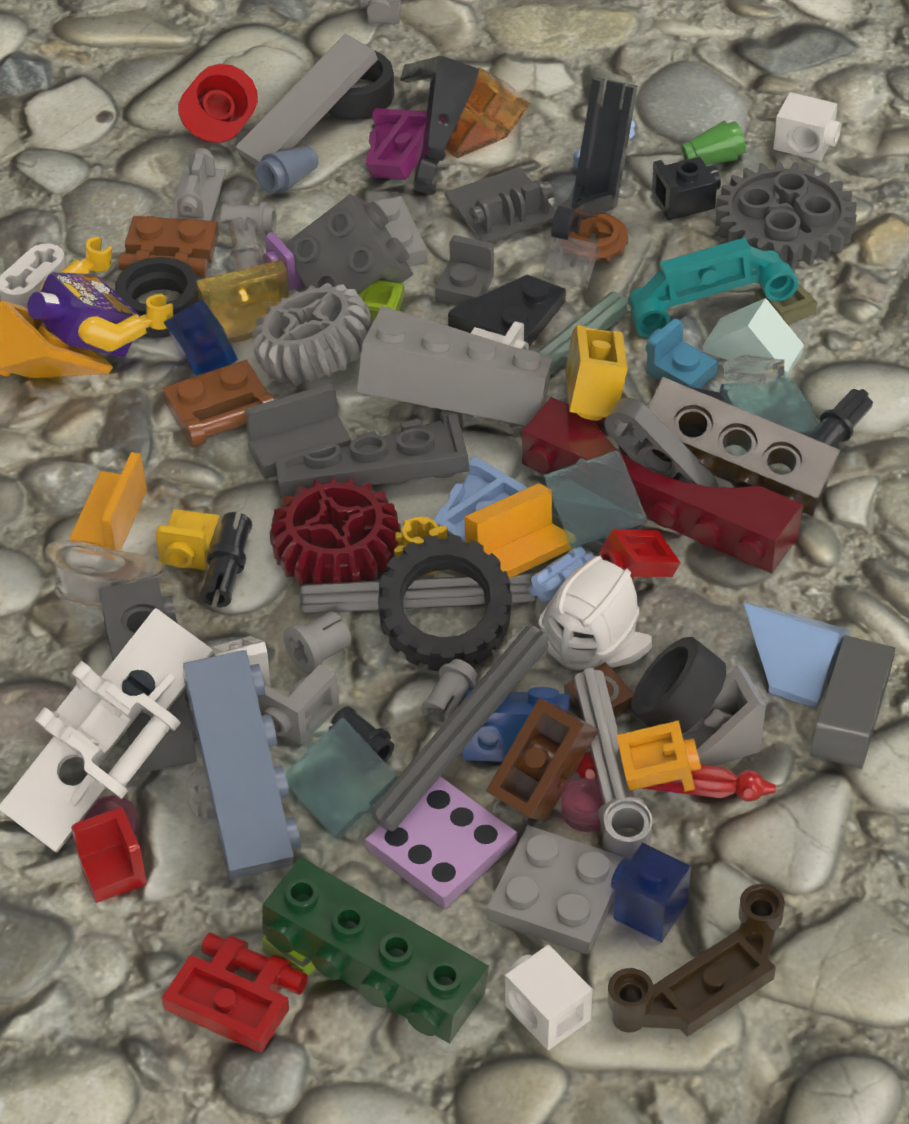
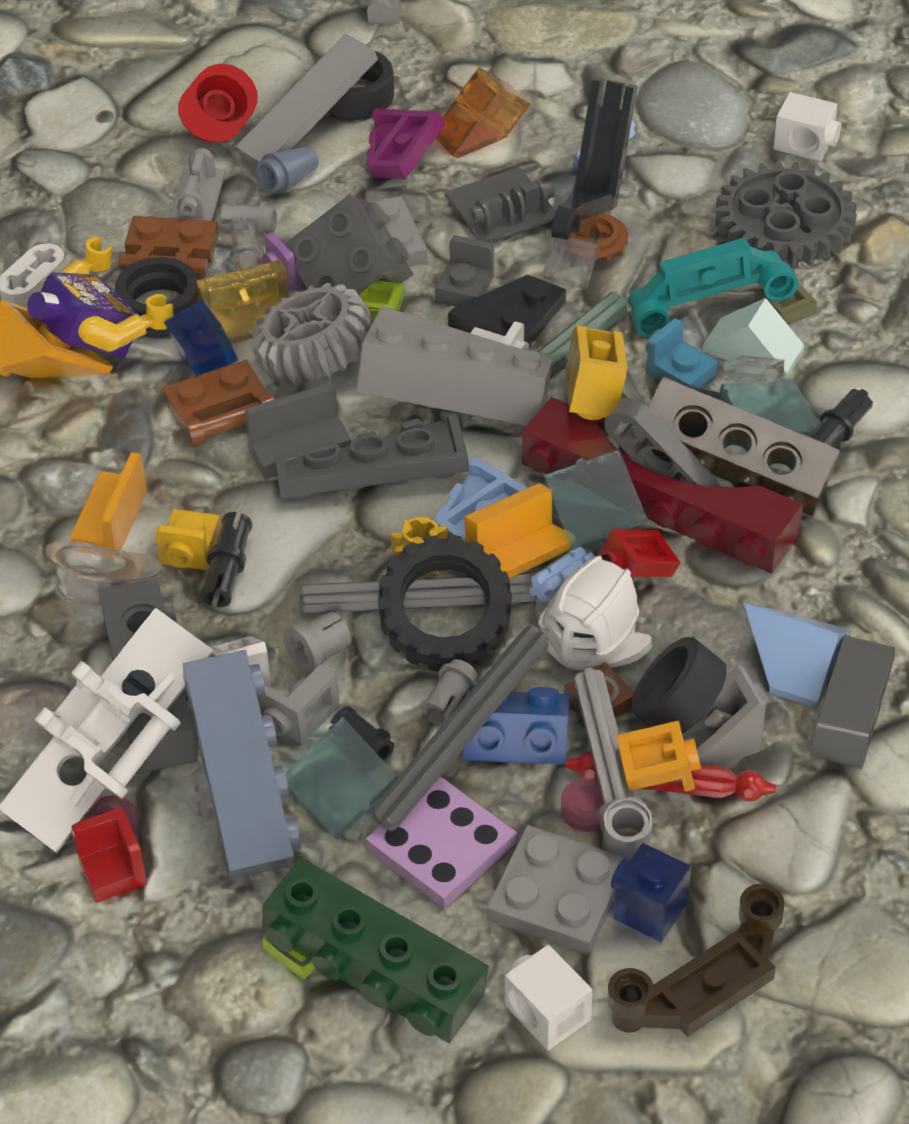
red plate [162,932,308,1053] -> none
dark red gear [269,476,401,587] -> none
black hinge [400,56,479,195] -> none
reddish brown brick [486,698,599,822] -> none
black brick [652,157,721,220] -> none
bright green cone [681,120,746,165] -> none

